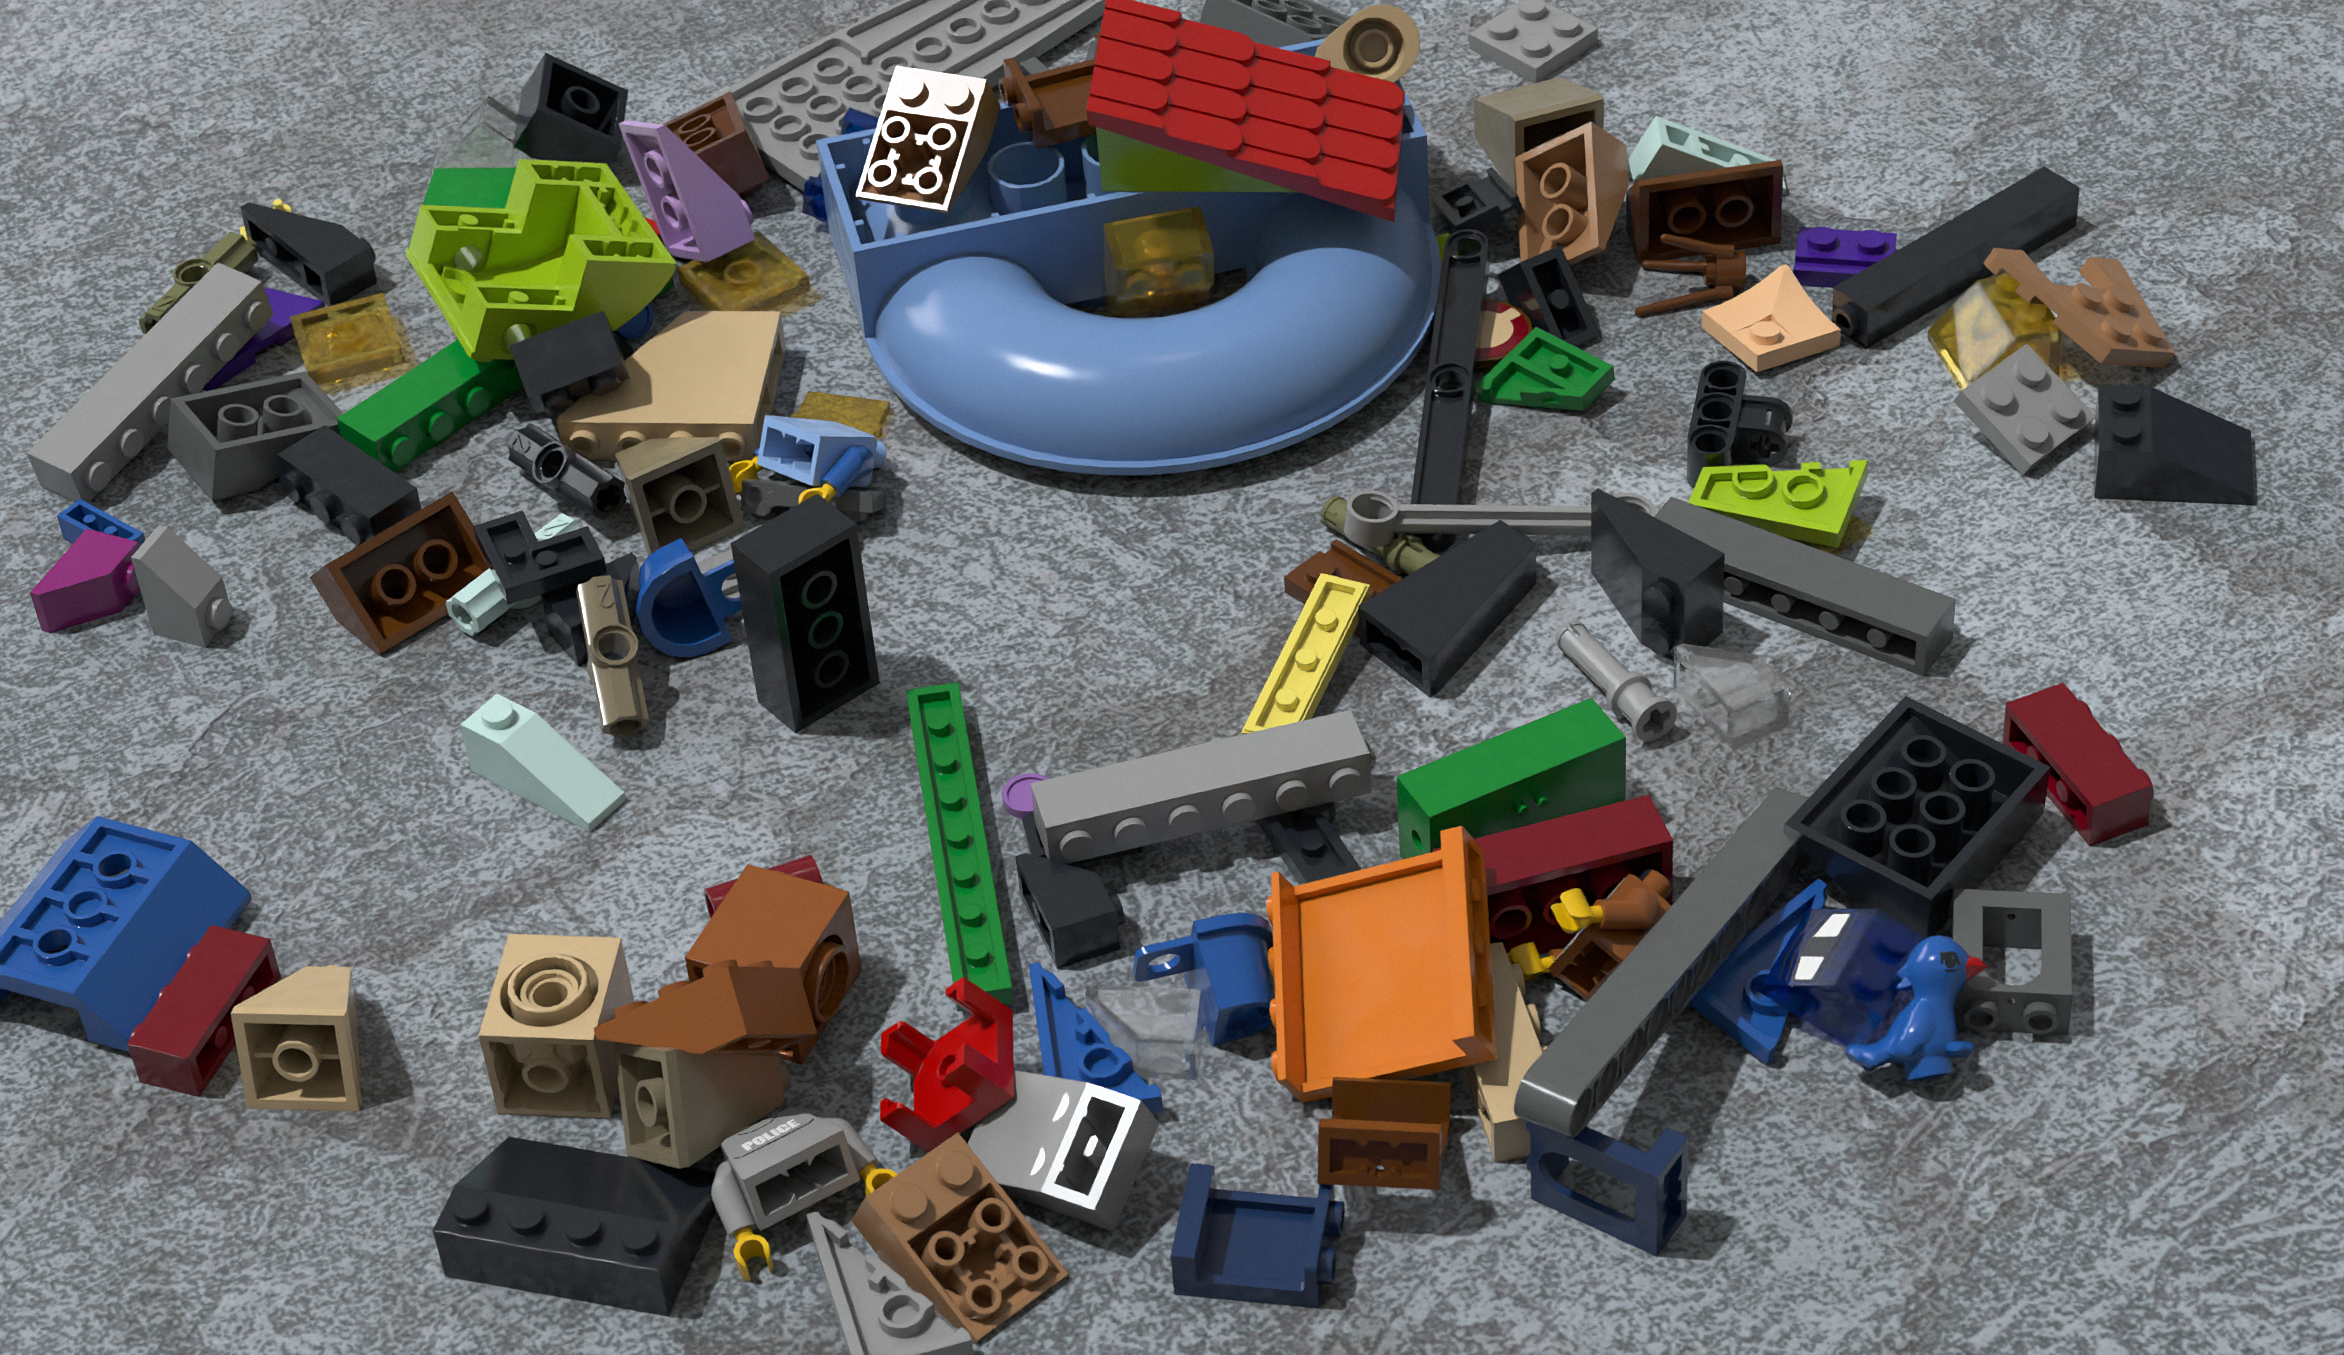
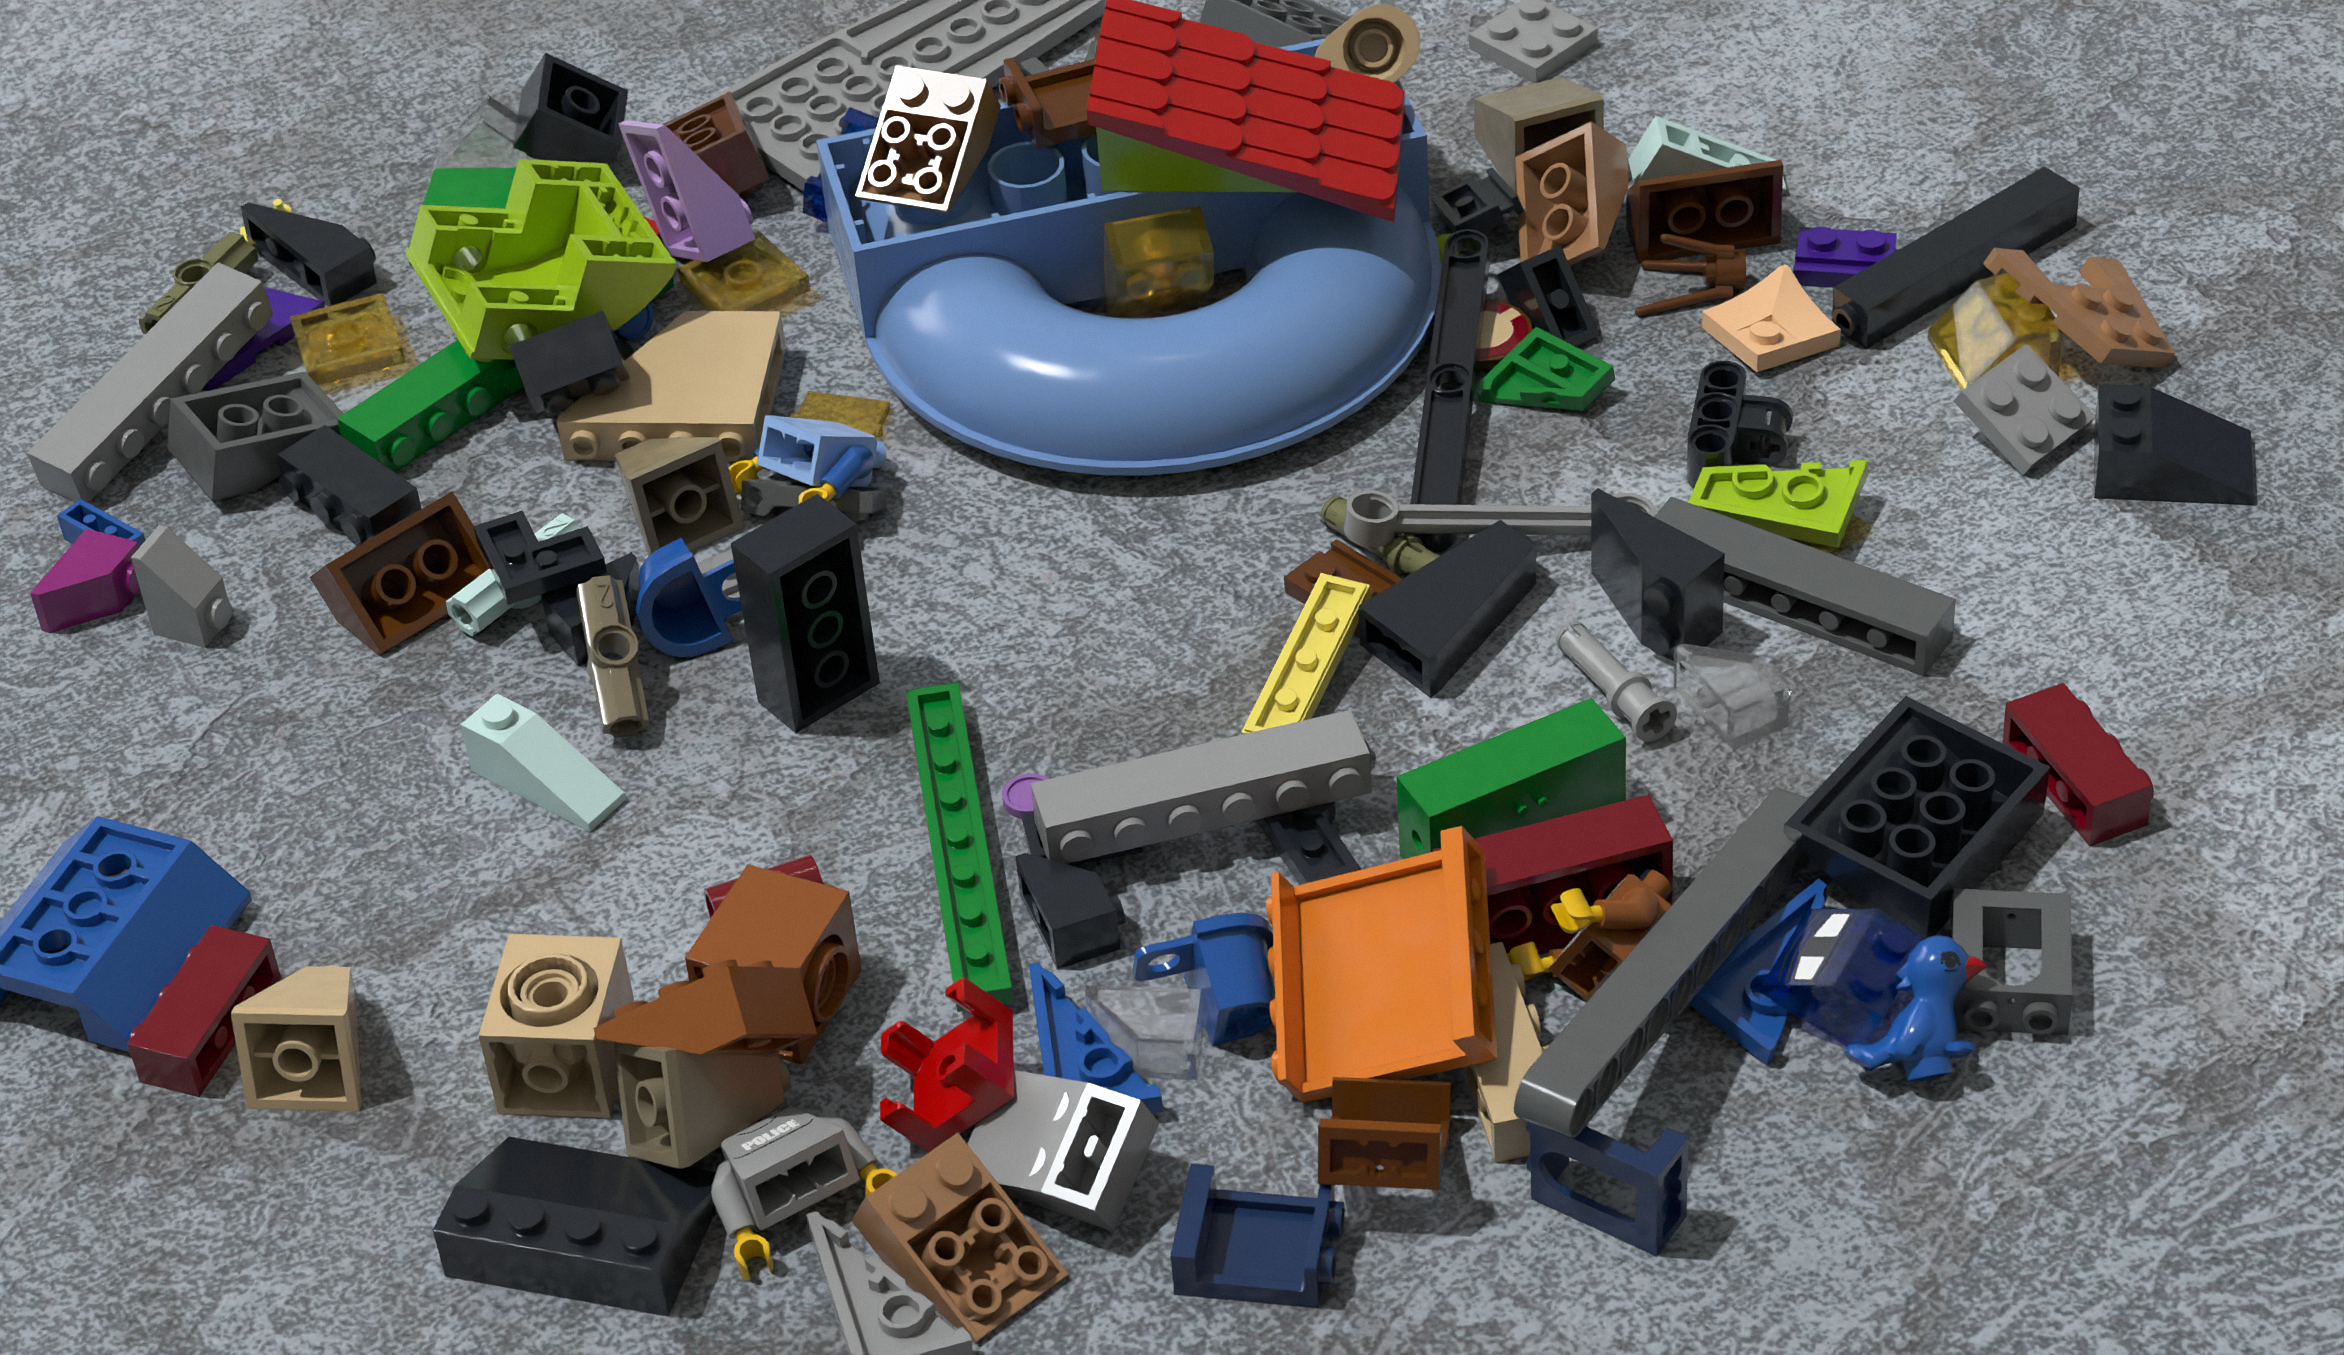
black piece [506,423,627,520] -> none

